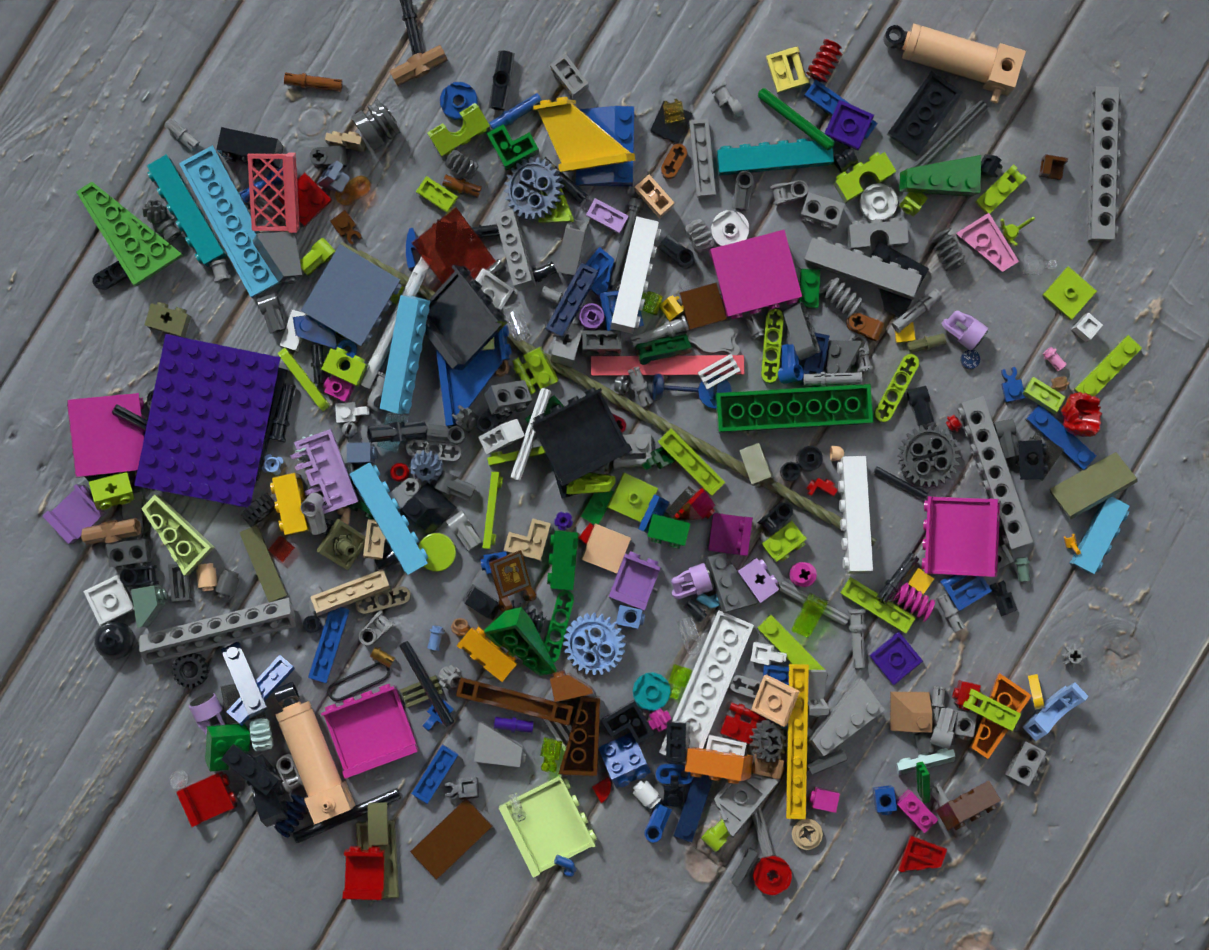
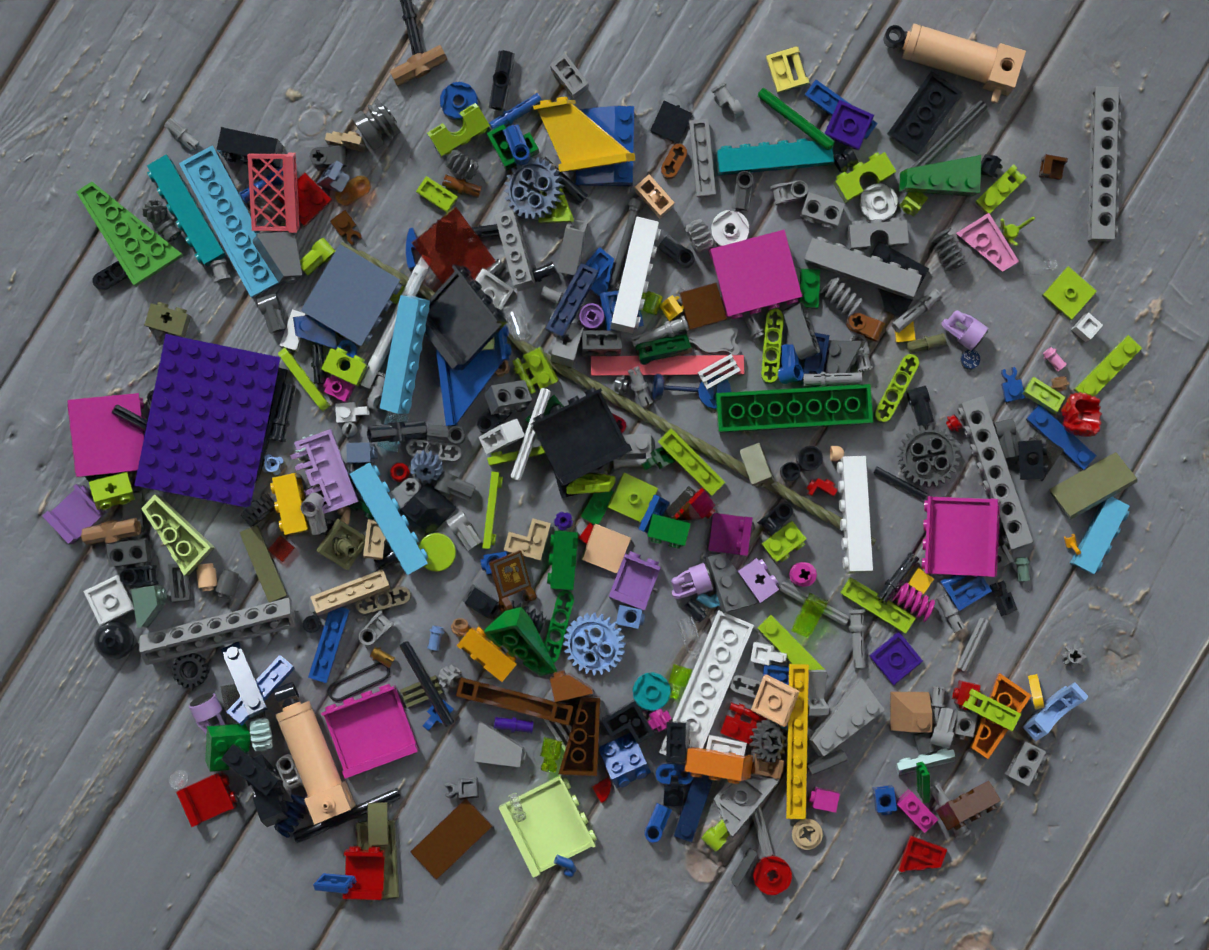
dark orange pin [284,72,343,92] -> none
blue plate [411,744,459,804] -> none
dark grey plate [452,405,479,433] -> none
lavender plate [586,198,629,234] -> none
white brick [633,780,661,809] -> none
clear yellow tile [663,99,684,123] -> none
red piece [806,39,843,83] -> none
none -> blue tile [313,873,357,894]
none -> blue piece [503,125,530,165]
none -> light grey axle [957,618,990,672]

